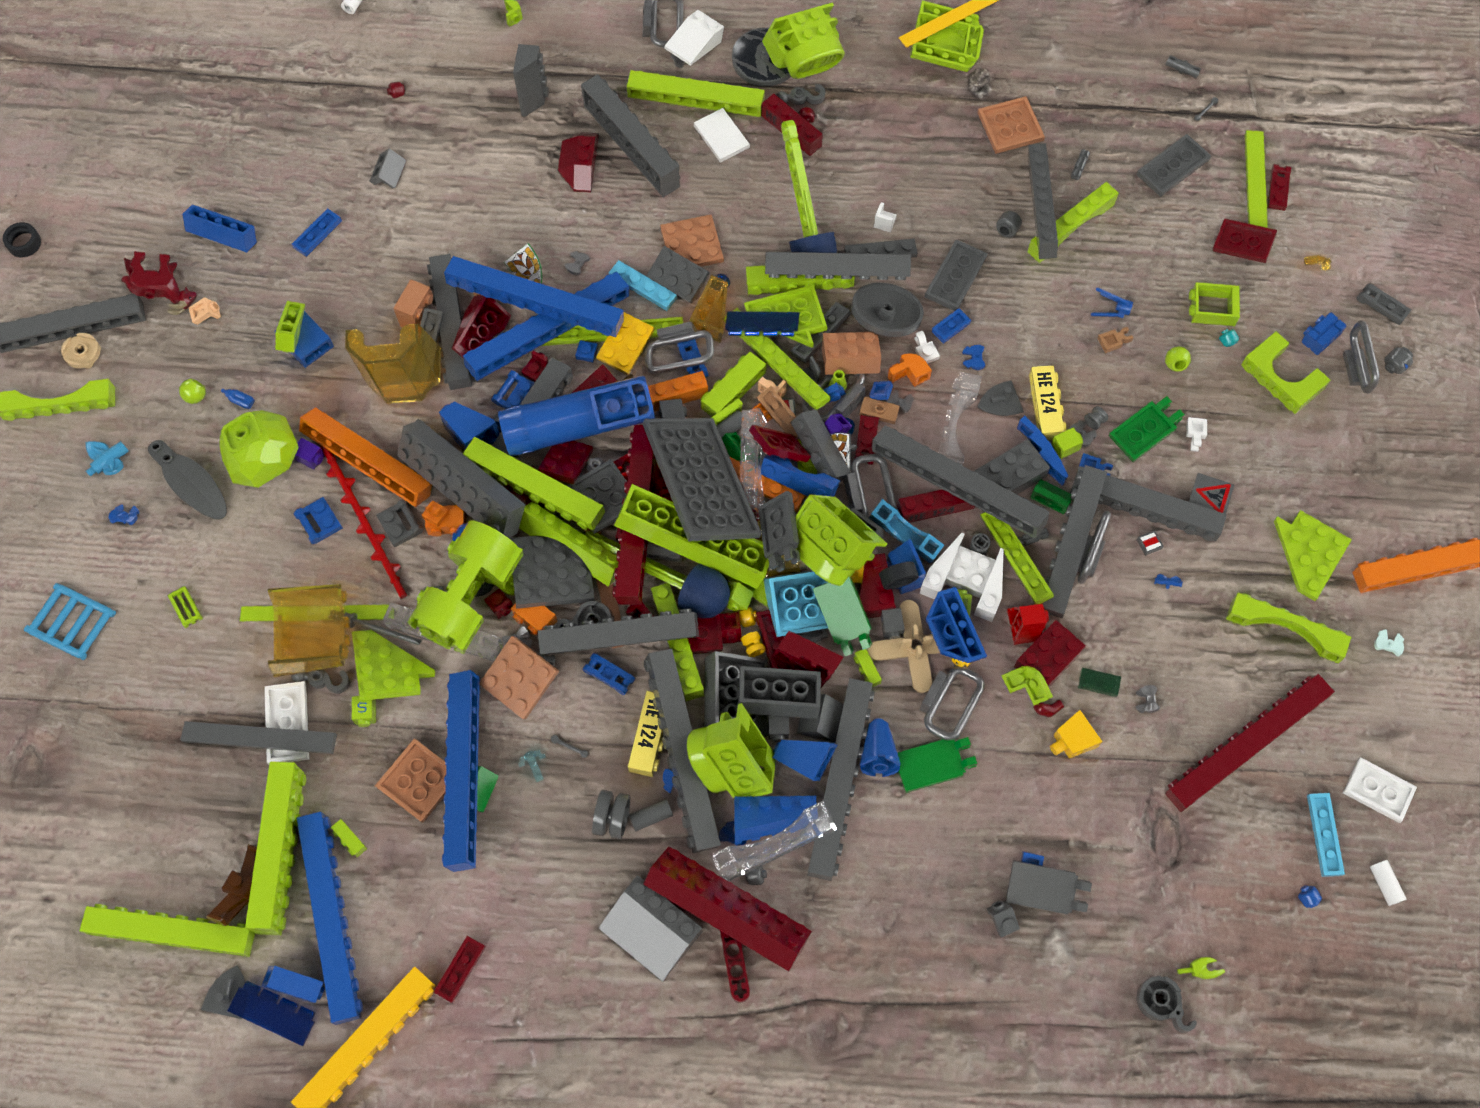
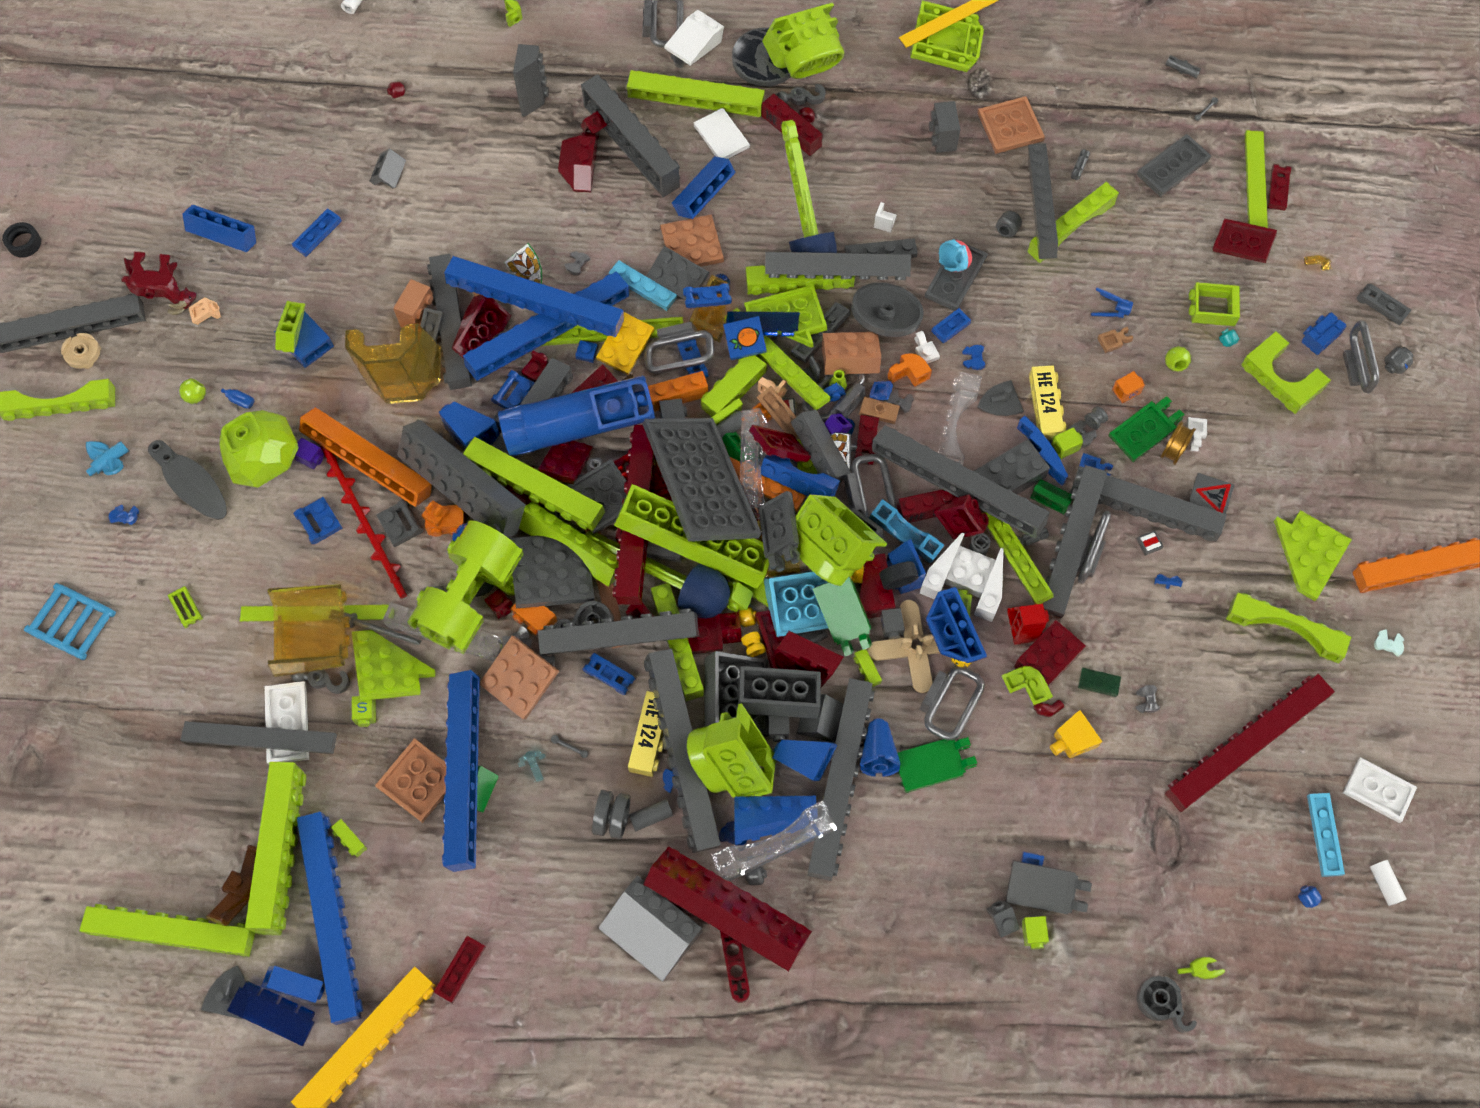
none -> dark red bracket [581,111,607,135]
none -> blue brick [672,156,736,219]
none -> blue plate [683,283,732,308]
none -> blue tile [723,316,767,360]
none -> dark grey brick [929,101,961,153]
none -> dark red plate [934,495,989,540]
none -> medium azure hair [938,239,972,272]
none -> lime brick [1021,916,1049,949]
none -> orange brick [1112,371,1145,403]
none -> pearl gold wheel [1160,421,1196,465]

